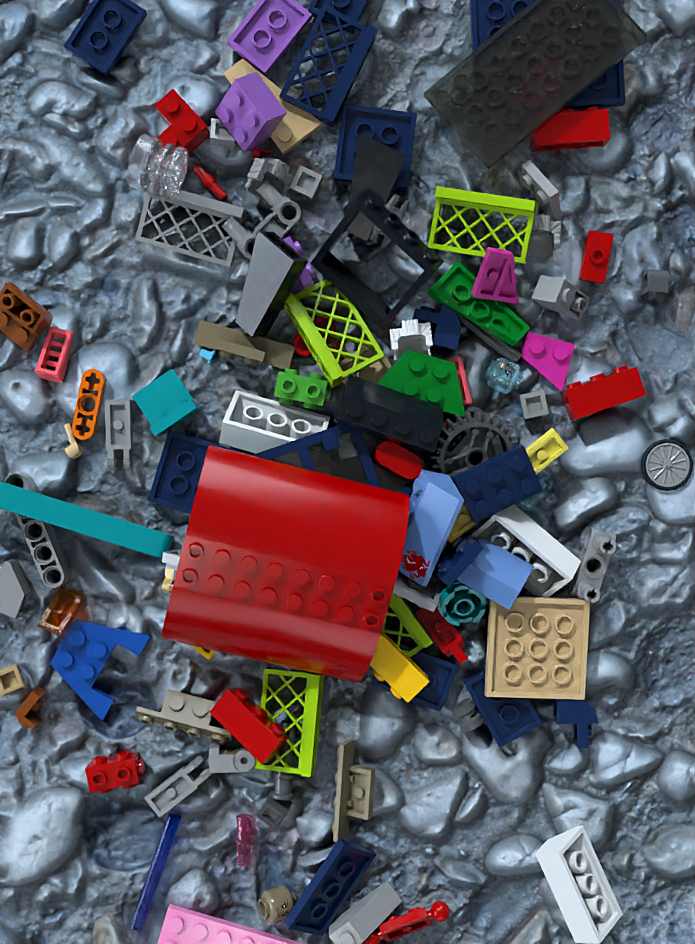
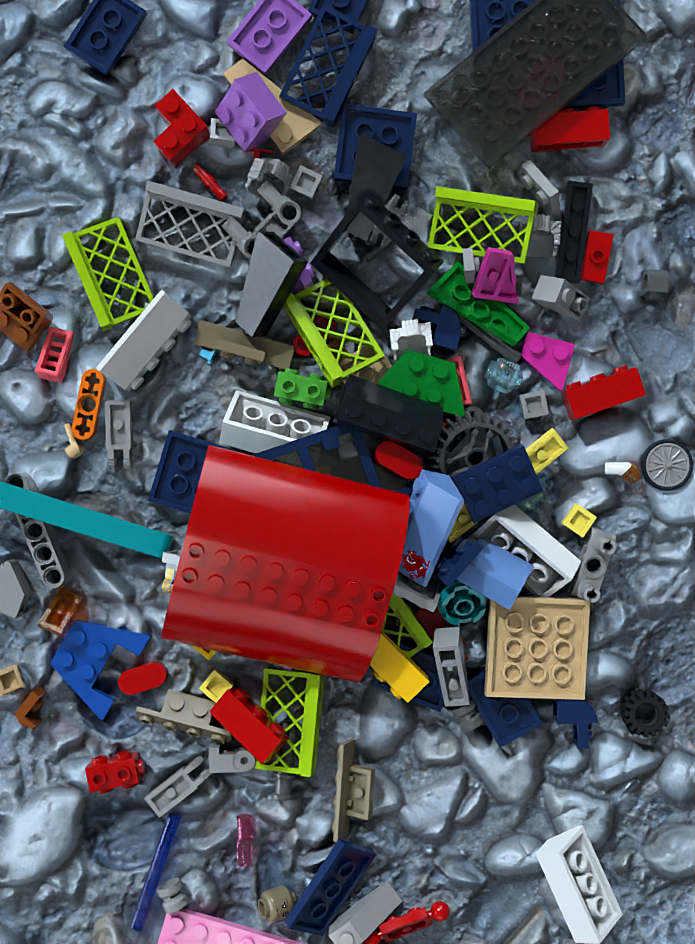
clear wheel [127,134,189,201] -> none
teal bracket [133,369,201,437] -> none
dark grey slope [256,790,292,828] -> none
none -> lime fence [62,217,154,332]
none -> white slope [96,289,193,391]
none -> red tile [118,661,168,695]
none -> light grey wheel [156,877,188,914]
none -> light yellow plate [199,668,234,703]
none -> light grey slope [433,627,470,707]
none -> light grey plate [462,248,480,284]
none -> black plate [554,180,593,284]
none -> light yellow plate [561,503,597,537]
none -> arm [605,462,641,483]
none -> black tyre [620,689,670,737]

